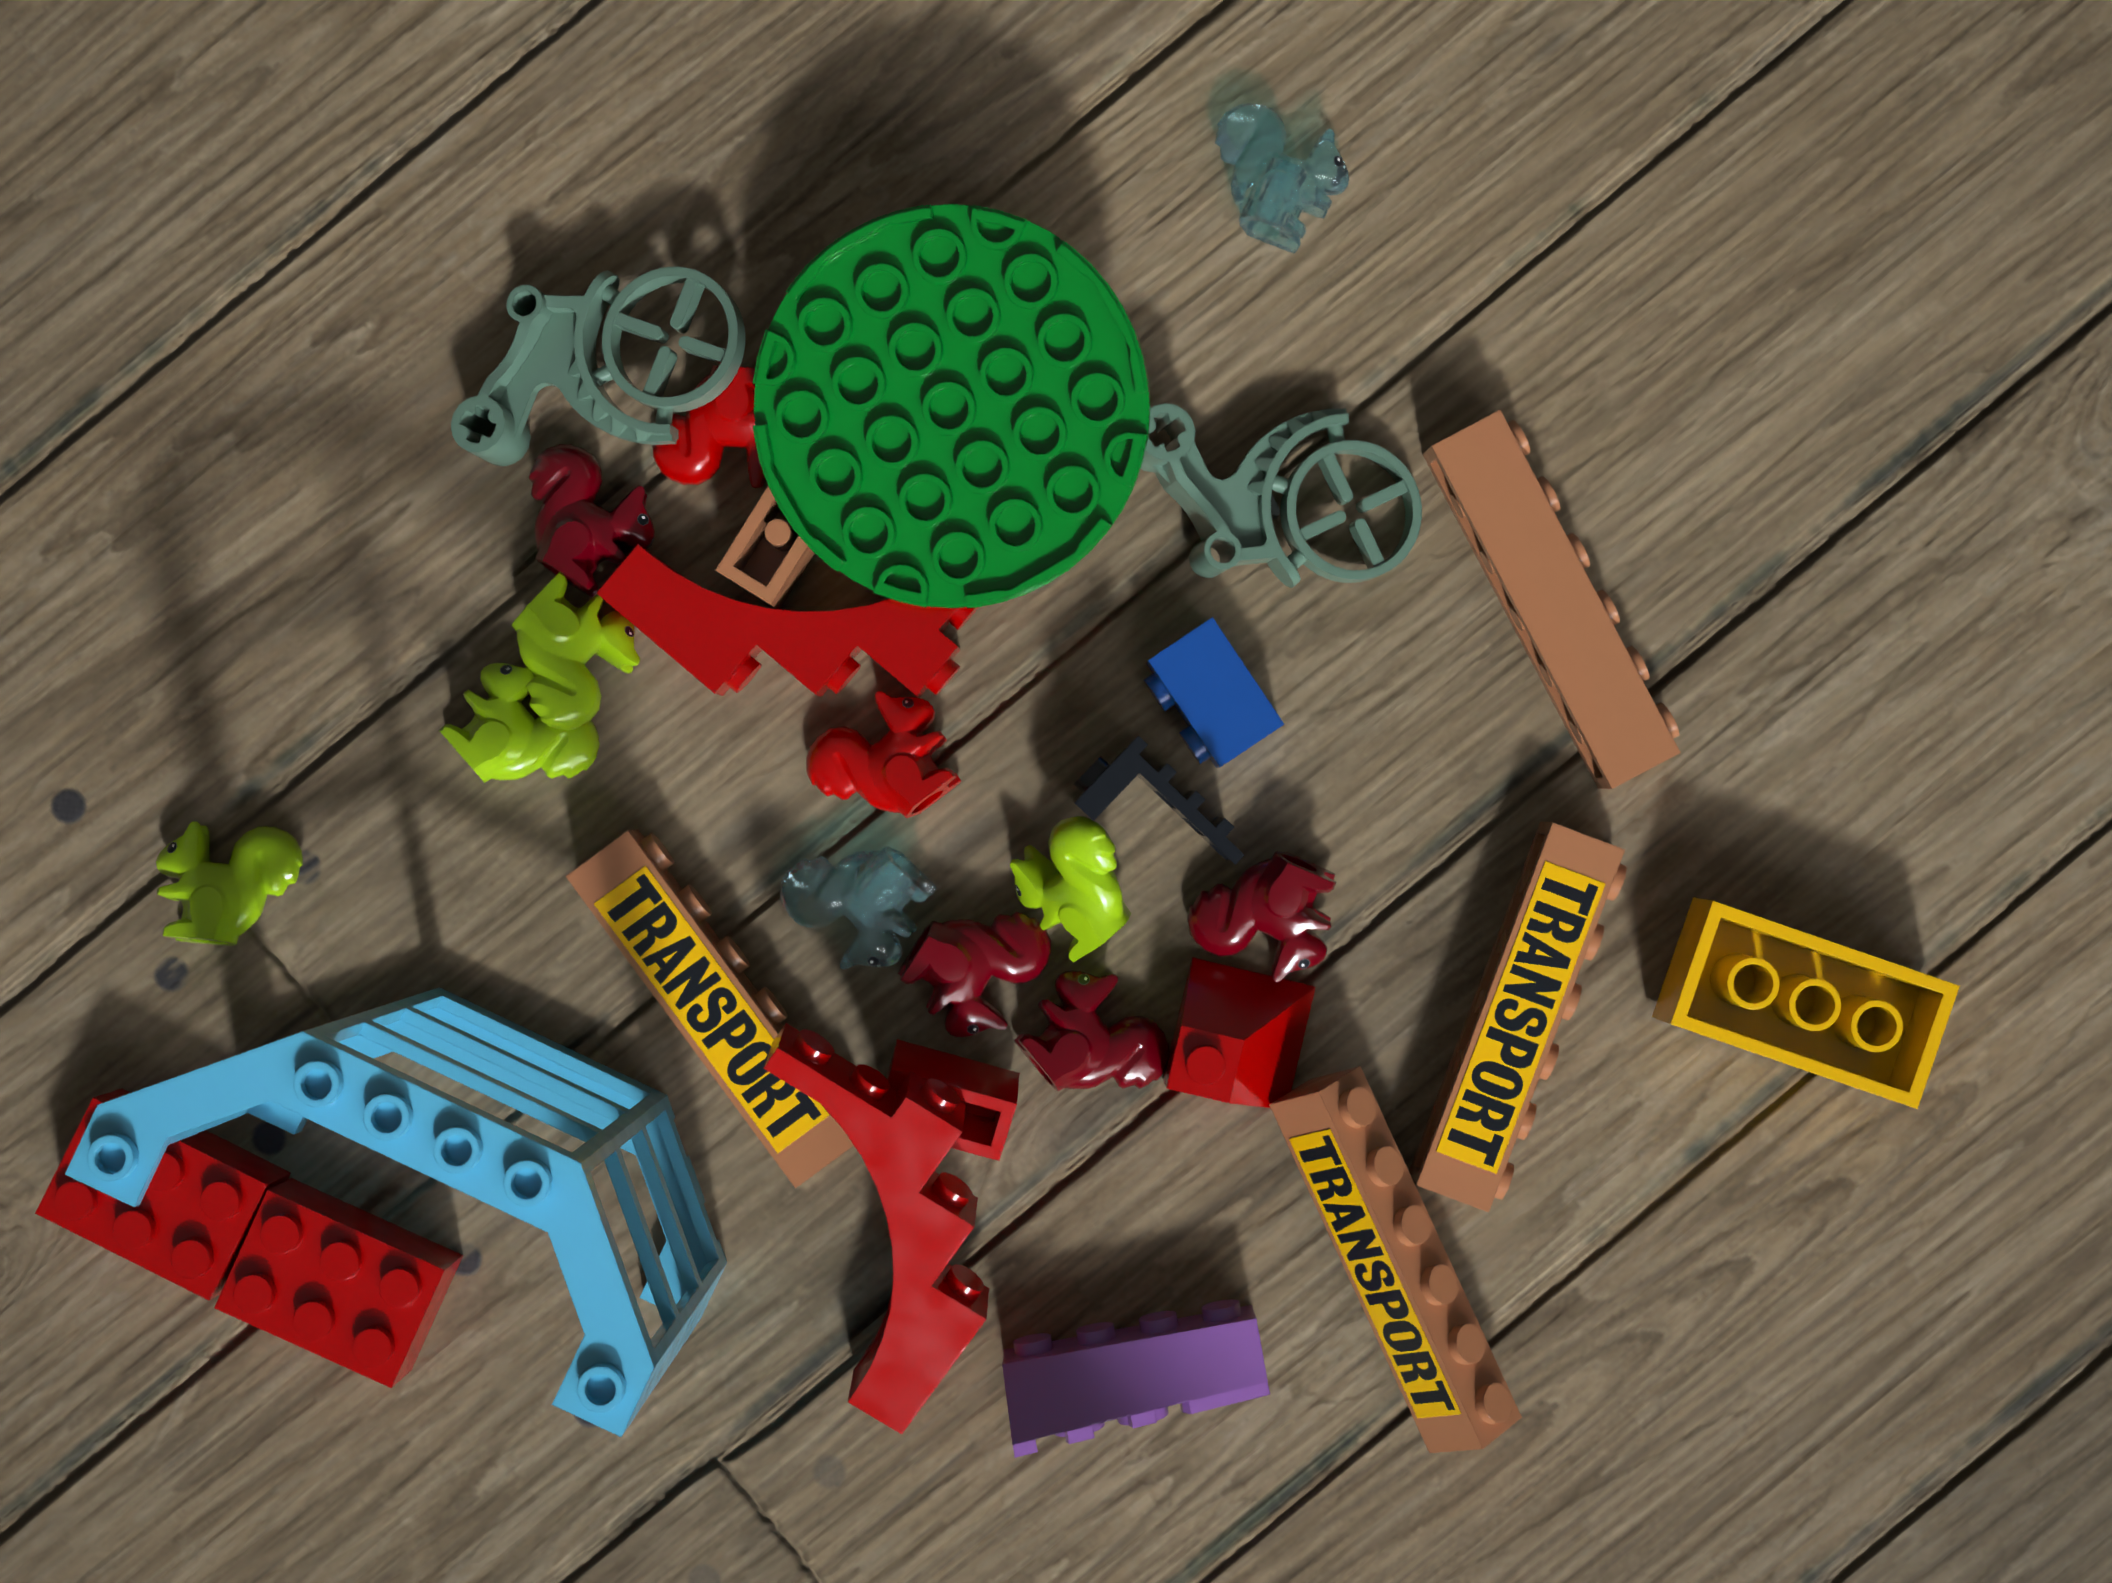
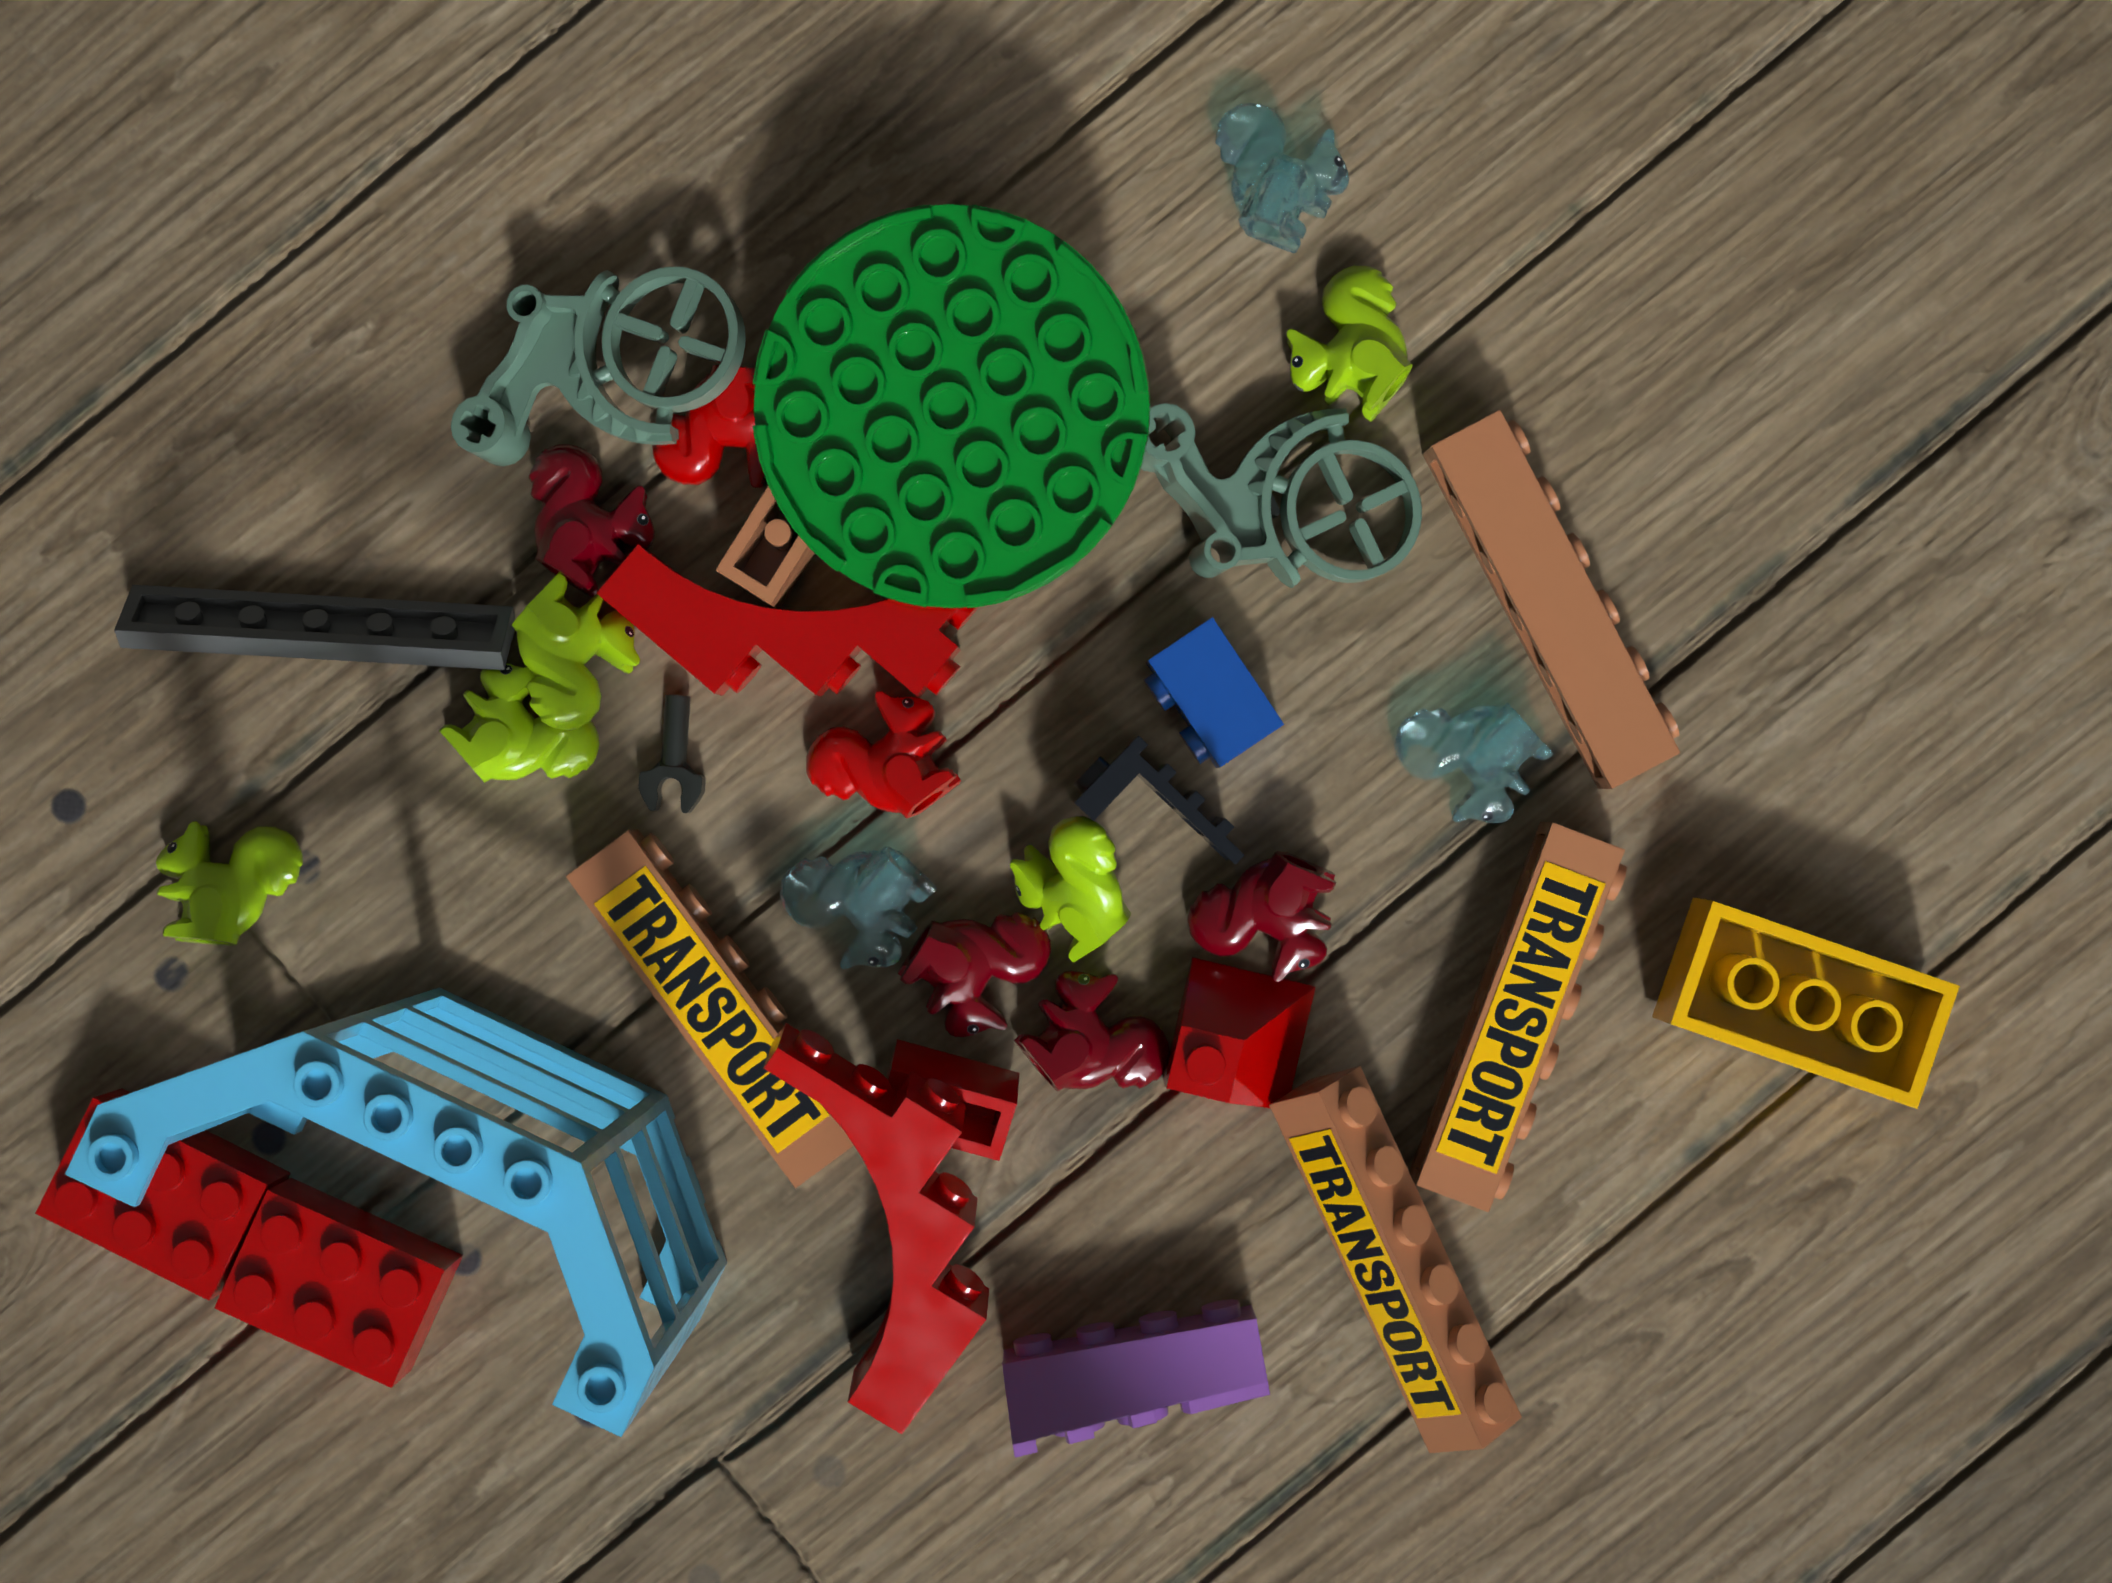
none -> dark grey plate [114,585,515,670]
none -> pearl dark grey bar [639,695,706,813]
none -> lime animal [1286,265,1413,422]
none -> clear light blue animal [1394,703,1553,823]

